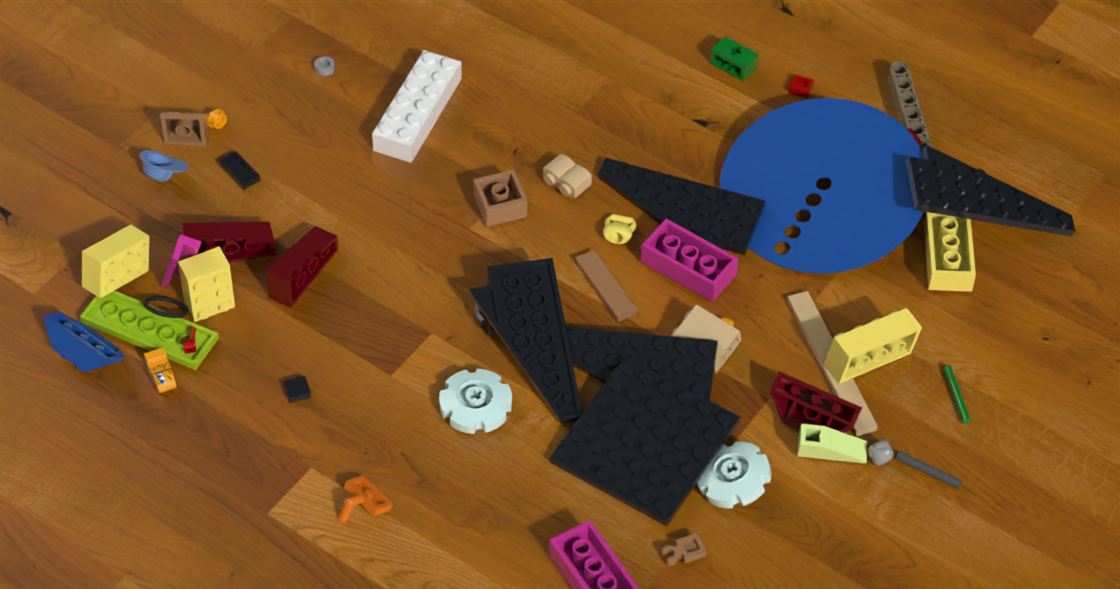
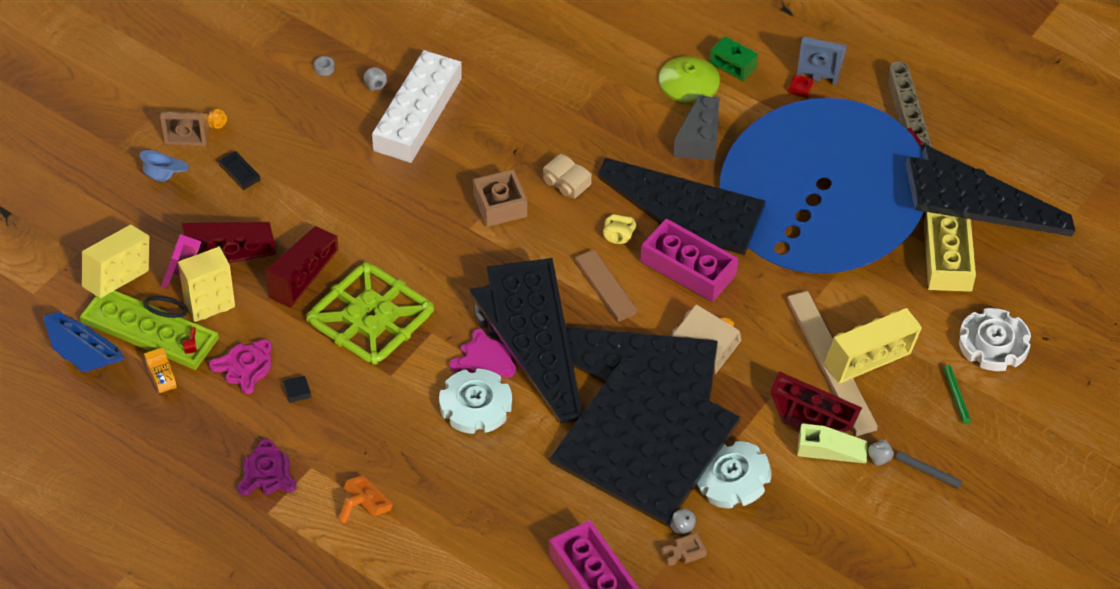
none -> dark pink tile [209,339,272,394]
none -> magenta tile [237,439,297,496]
none -> lime plate [306,262,434,365]
none -> light grey piece [364,67,387,91]
none -> dark pink tile [450,329,516,378]
none -> lime dish [659,56,720,104]
none -> light grey piece [670,509,696,535]
none -> dark grey wedge [673,96,720,160]
none -> sand blue bracket [797,37,847,85]
none -> white piece [959,308,1031,371]

